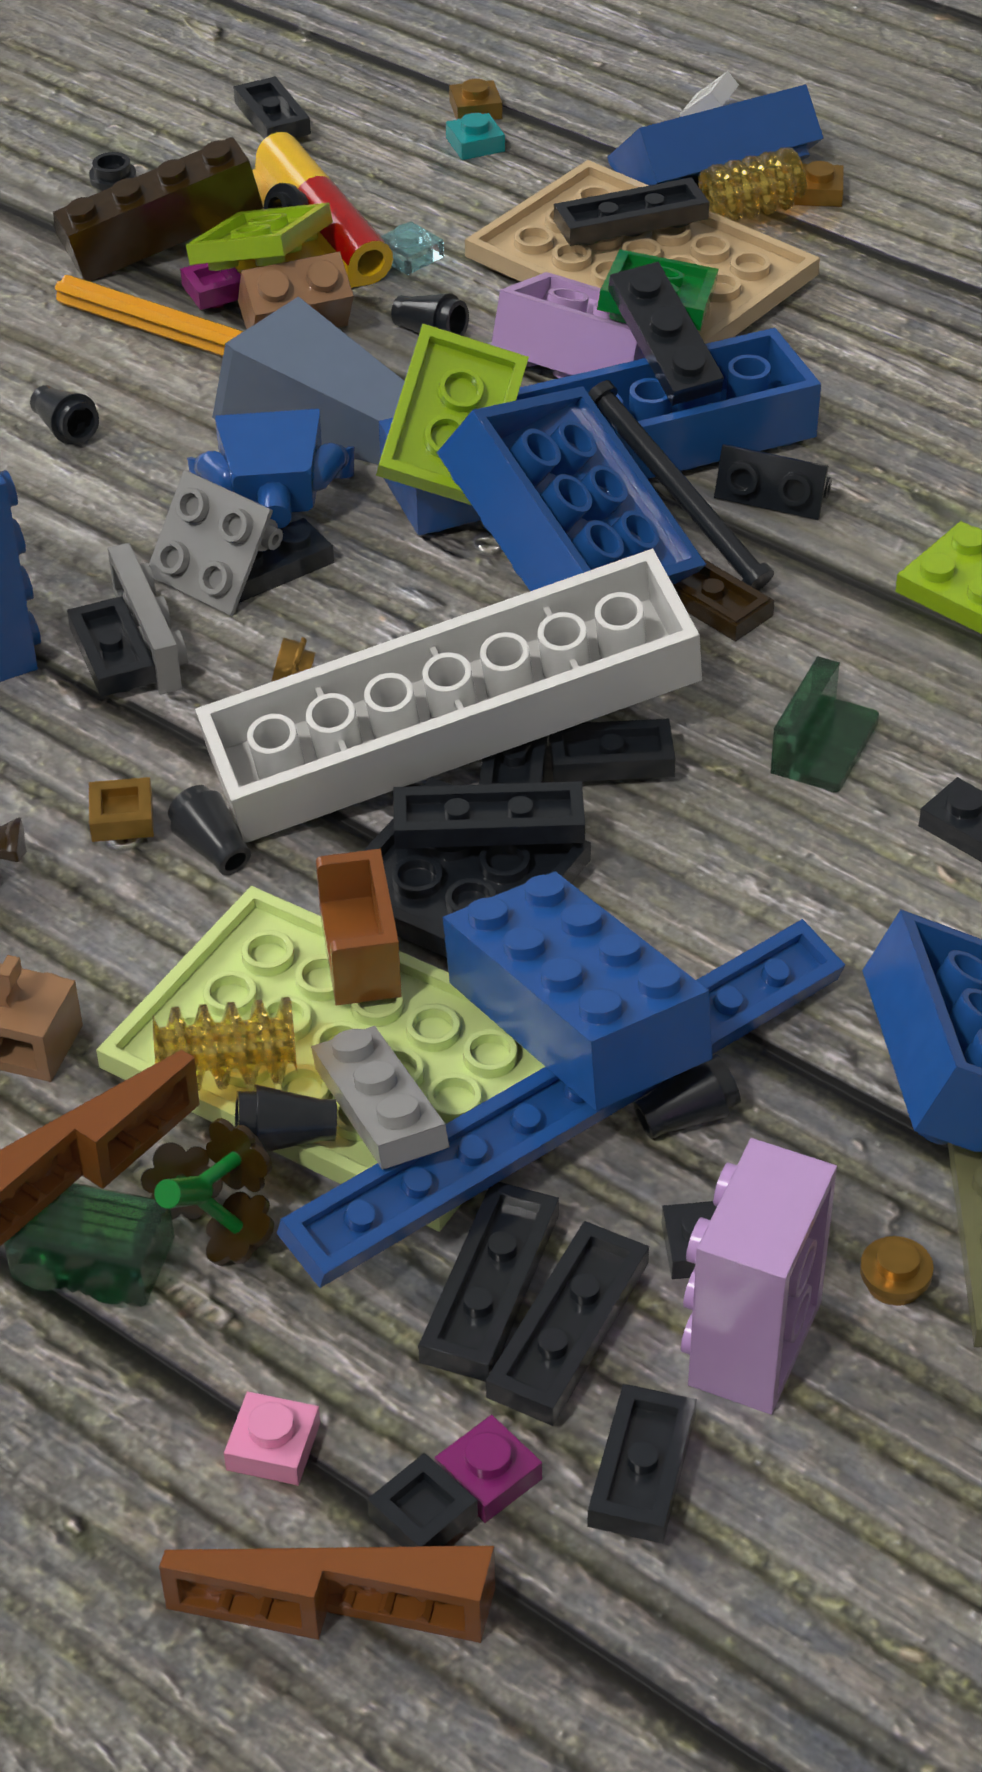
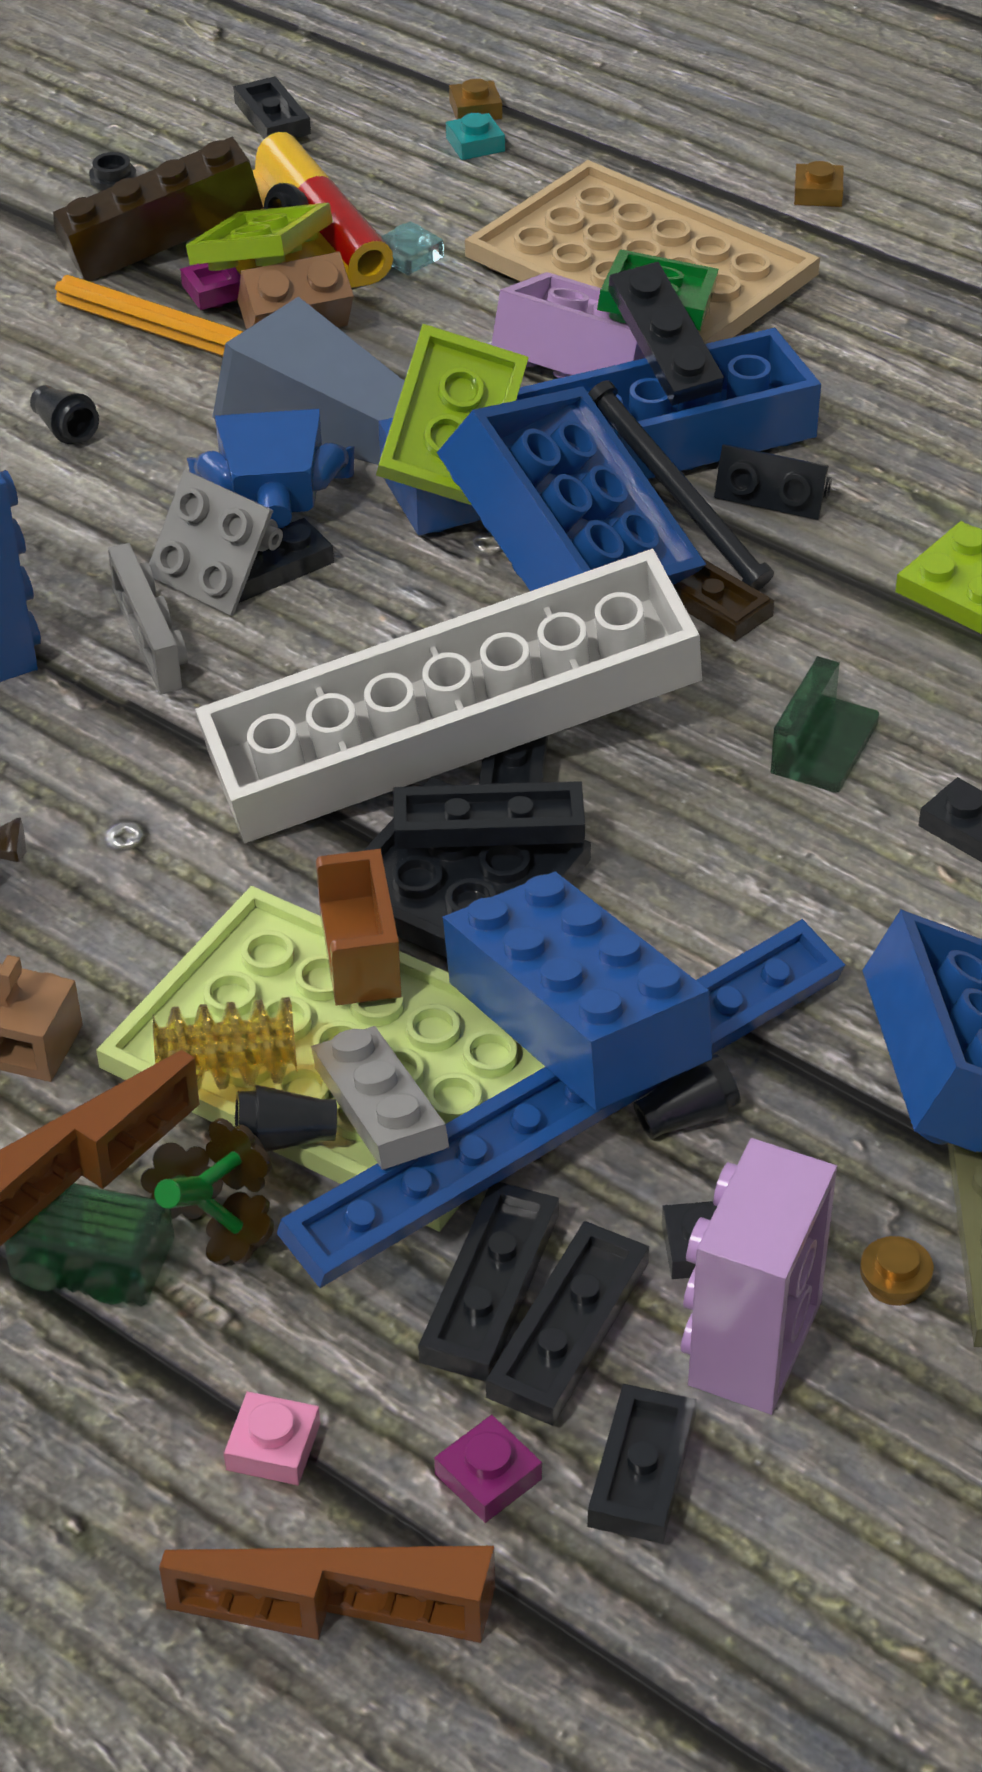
black plate [67,596,157,697] -> none
pearl gold plate [89,777,154,842] -> none
black cone [168,785,251,876] -> none
pearl gold plate [271,637,316,682] -> none
black plate [367,1453,478,1547] -> none
black cone [391,293,469,336] -> none
black plate [549,718,676,782] -> none
black plate [554,177,710,246] -> none
blue slope [607,84,824,188] -> none
white plate [679,71,739,117] -> none
clear yellow piece [698,147,807,223] -> none

